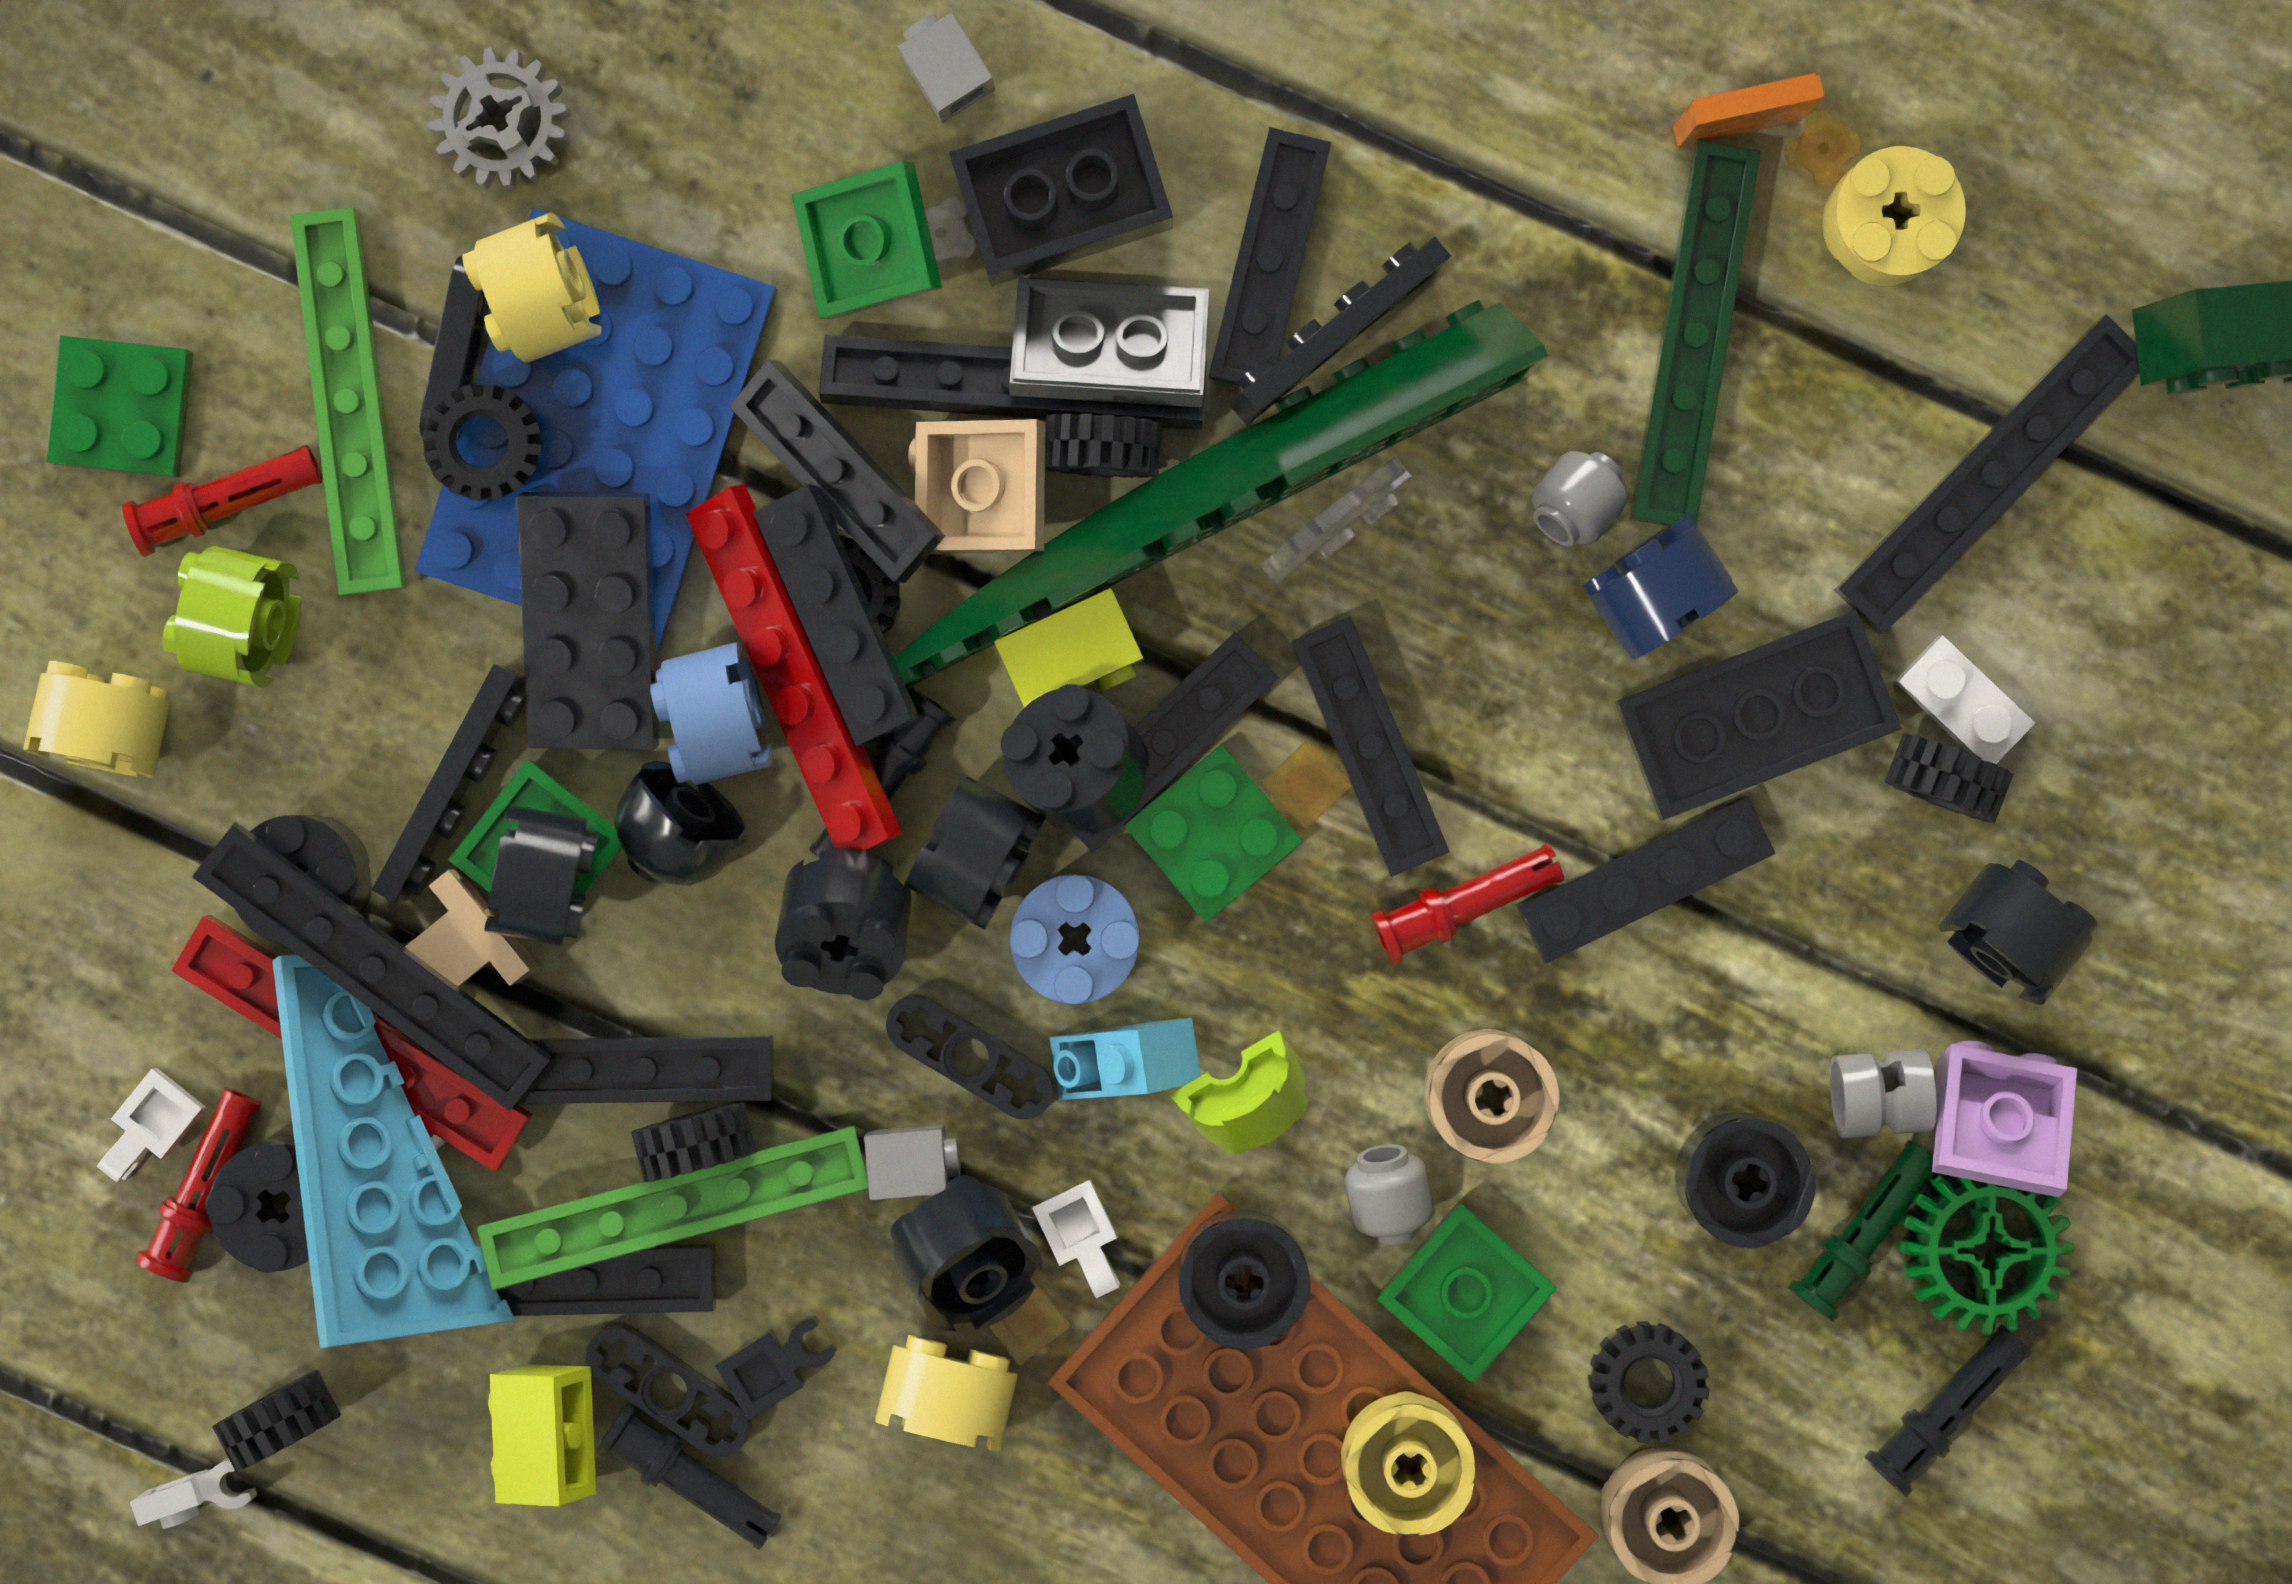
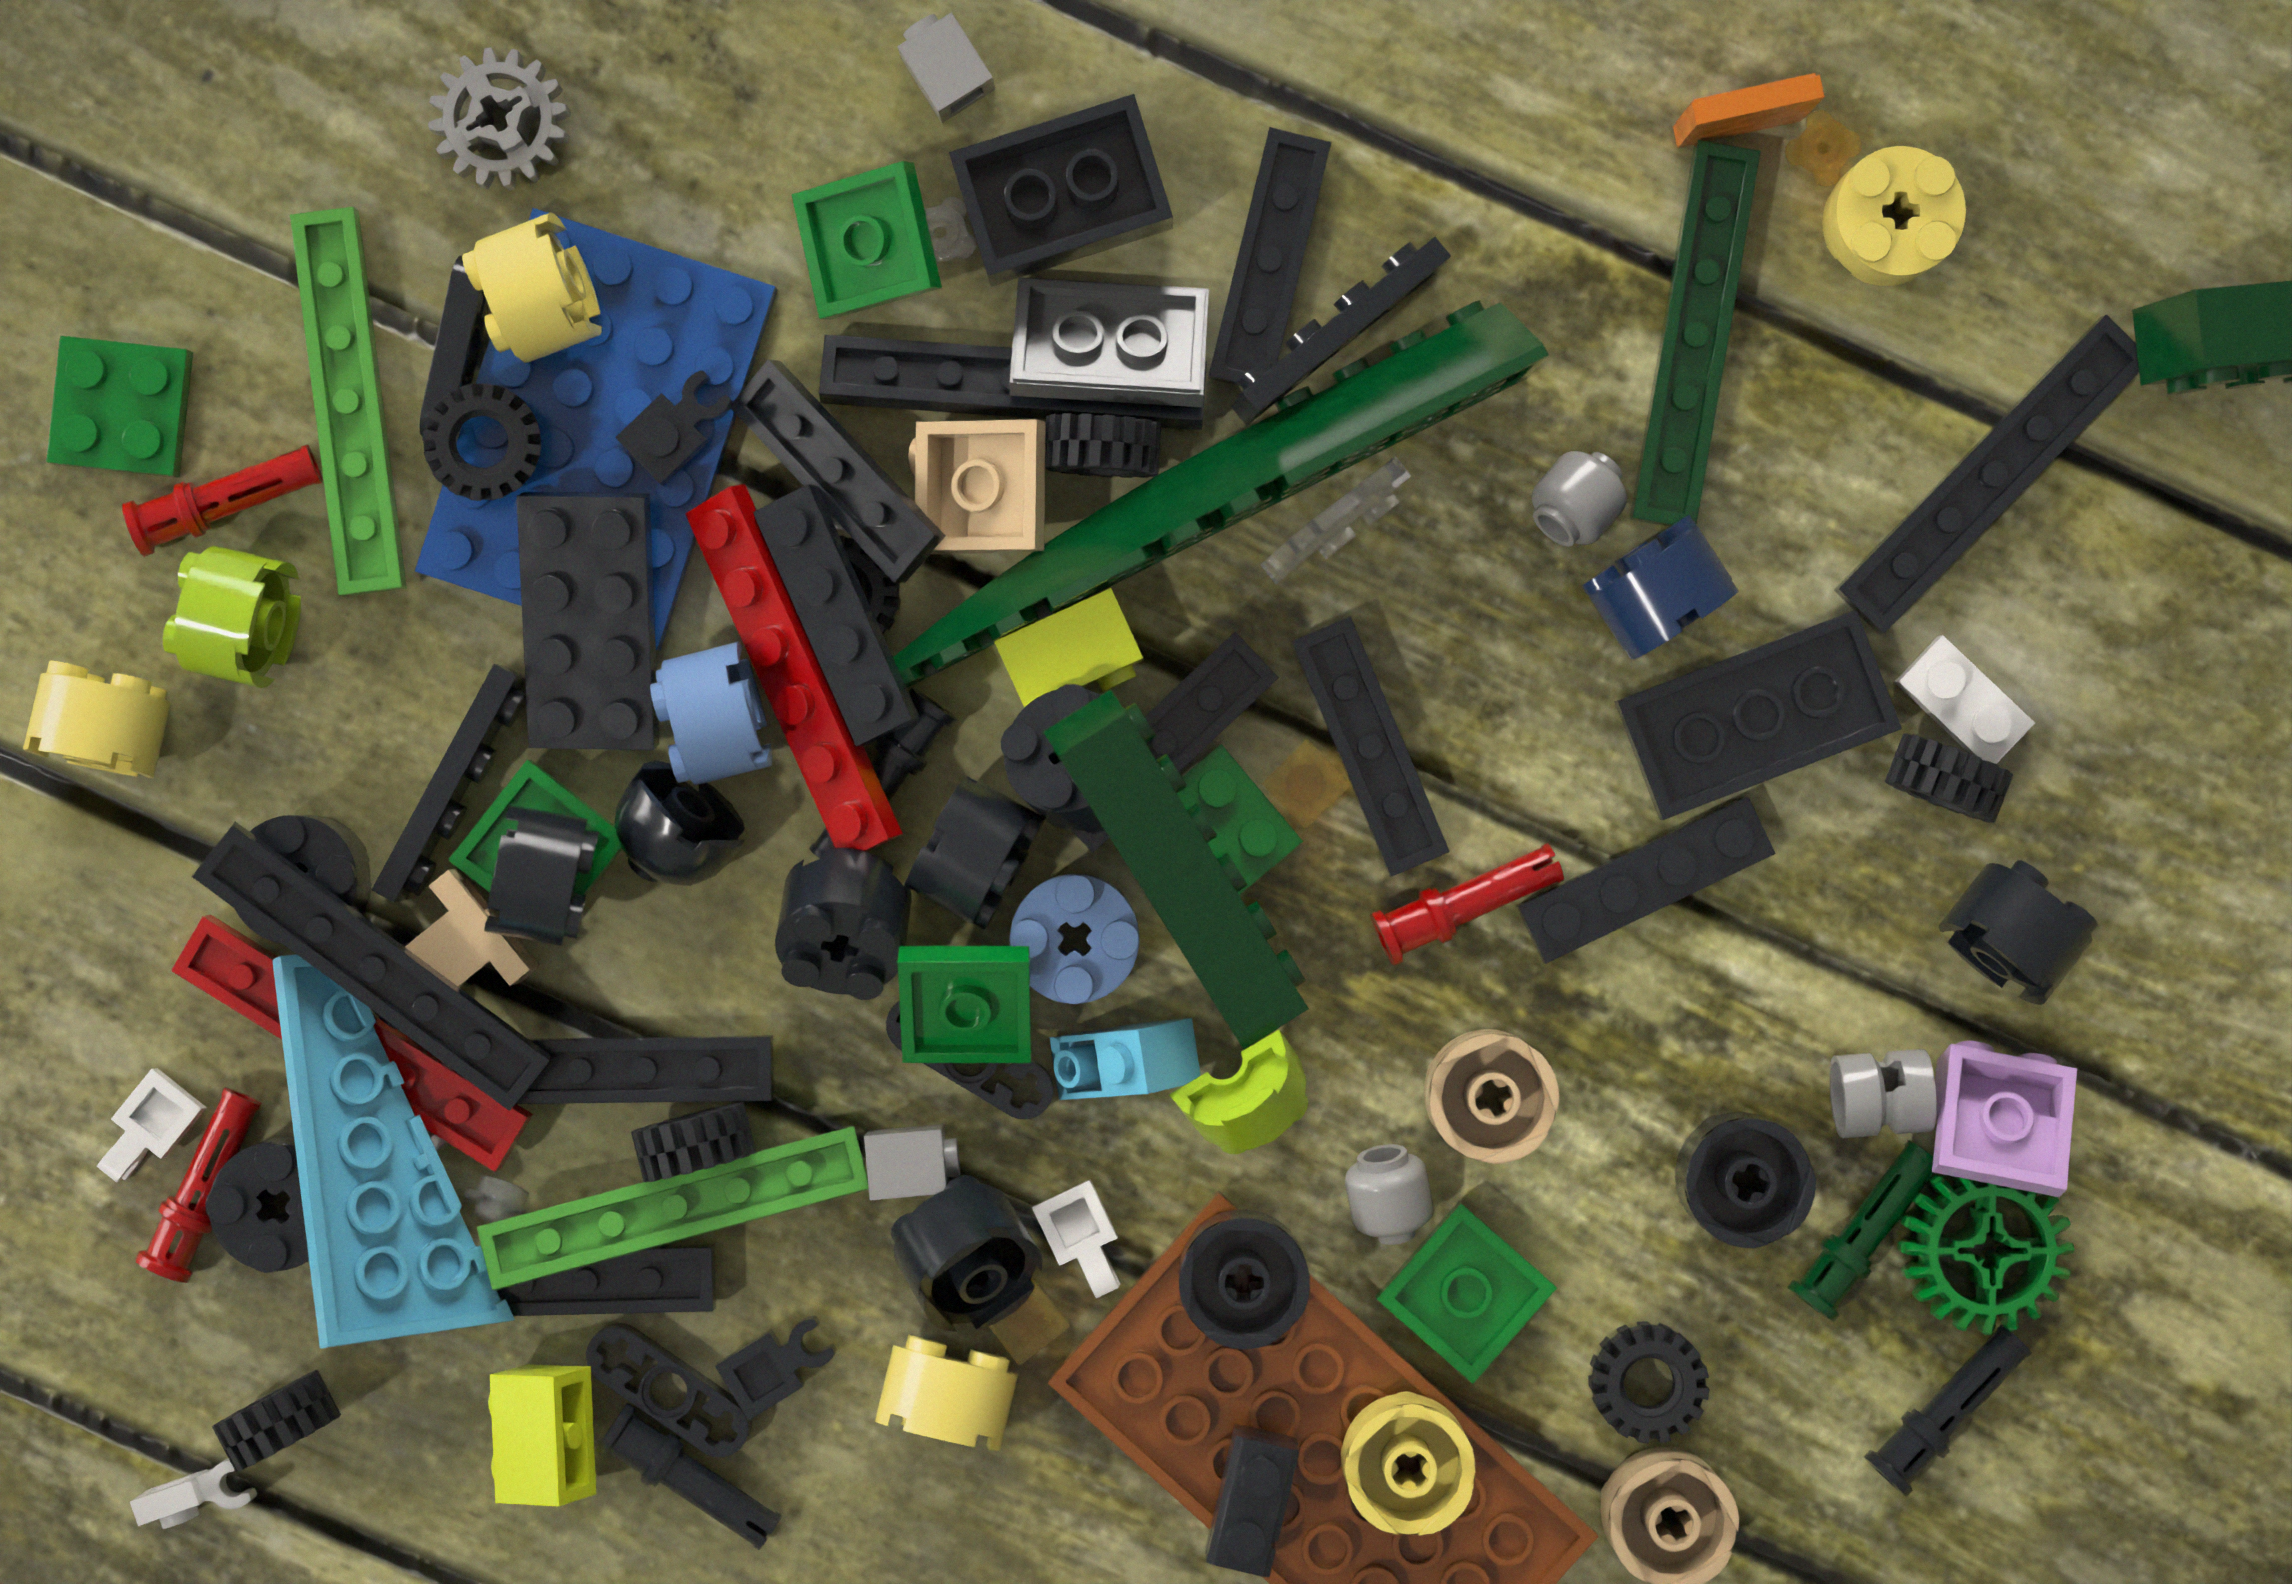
none -> clear plate [464,1175,529,1223]
none -> black plate [615,370,733,486]
none -> green plate [898,946,1032,1063]
none -> dark green brick [1043,690,1309,1050]
none -> black brick [1205,1424,1300,1578]

